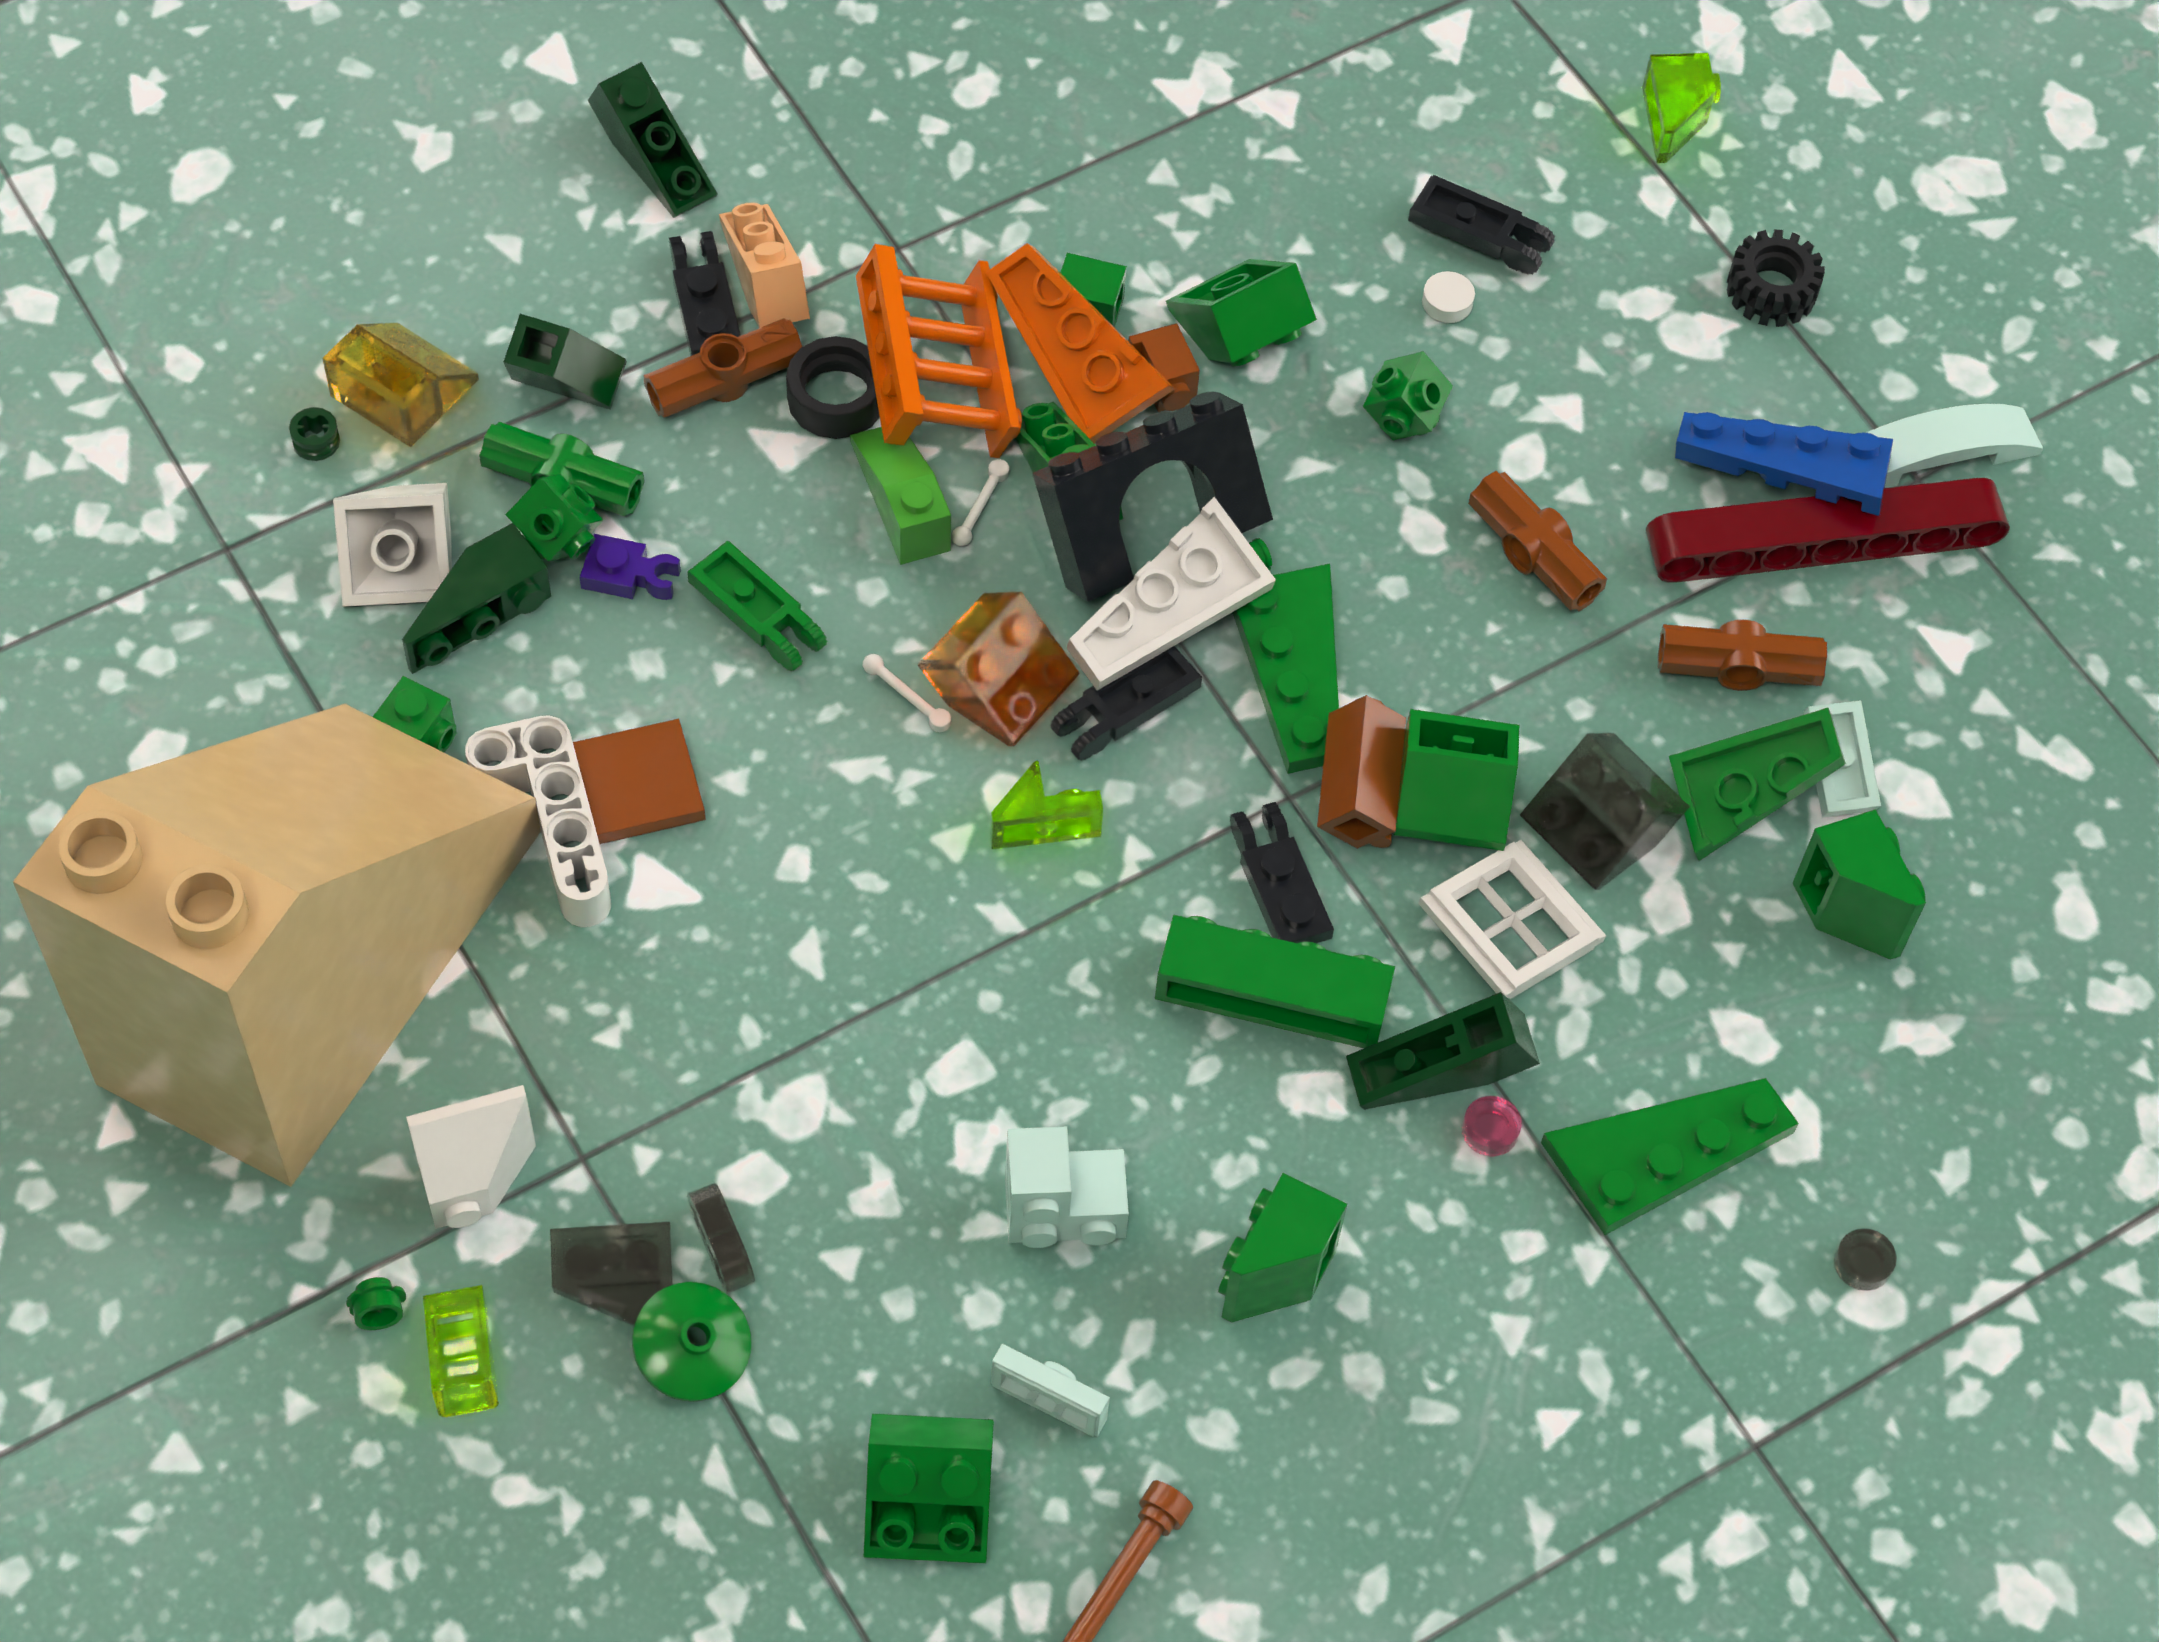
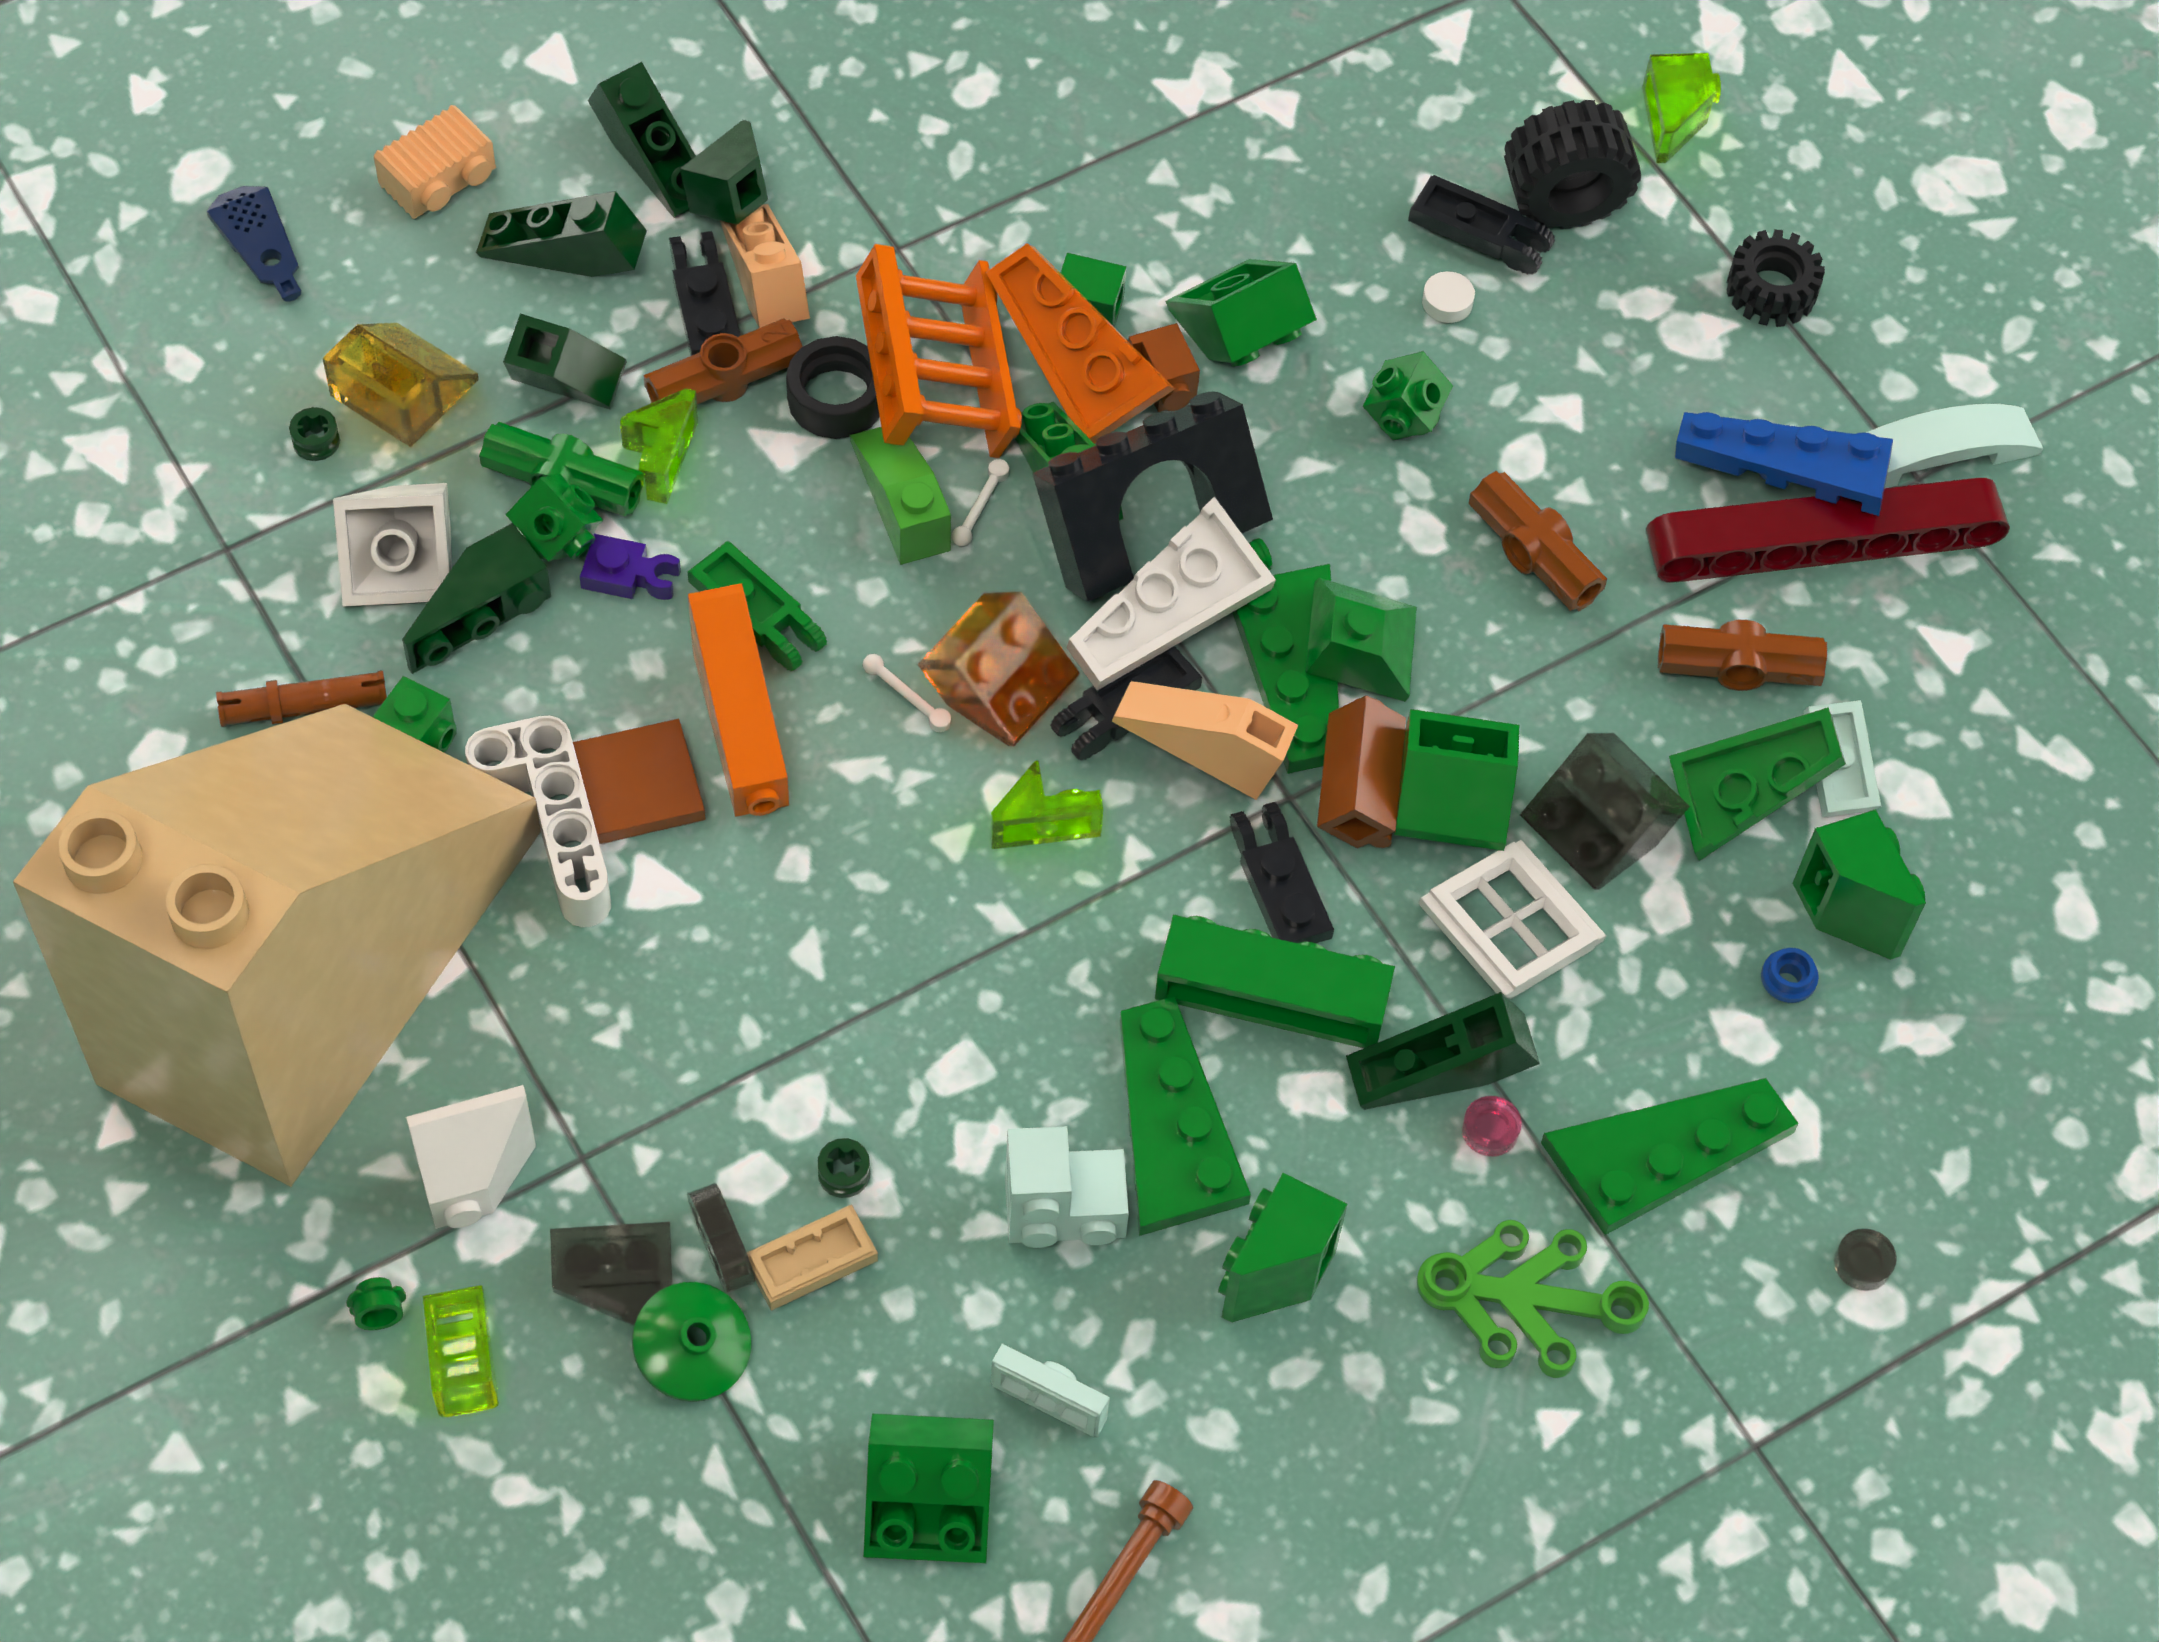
none -> dark blue piece [207,186,301,302]
none -> dark orange pin [216,670,387,727]
none -> light nougat brick [374,105,496,219]
none -> dark green slope [476,191,647,277]
none -> clear neon green slope [620,388,698,504]
none -> dark green slope [680,120,768,225]
none -> orange slope [688,583,789,817]
none -> tan plate [745,1204,878,1311]
none -> dark green bush [818,1138,870,1198]
none -> light nougat slope [1112,681,1298,800]
none -> green wing [1120,996,1251,1236]
none -> green slope [1306,578,1417,702]
none -> bright green plant [1417,1220,1649,1378]
none -> black tyre [1504,100,1641,229]
none -> blue plate [1761,948,1819,1003]

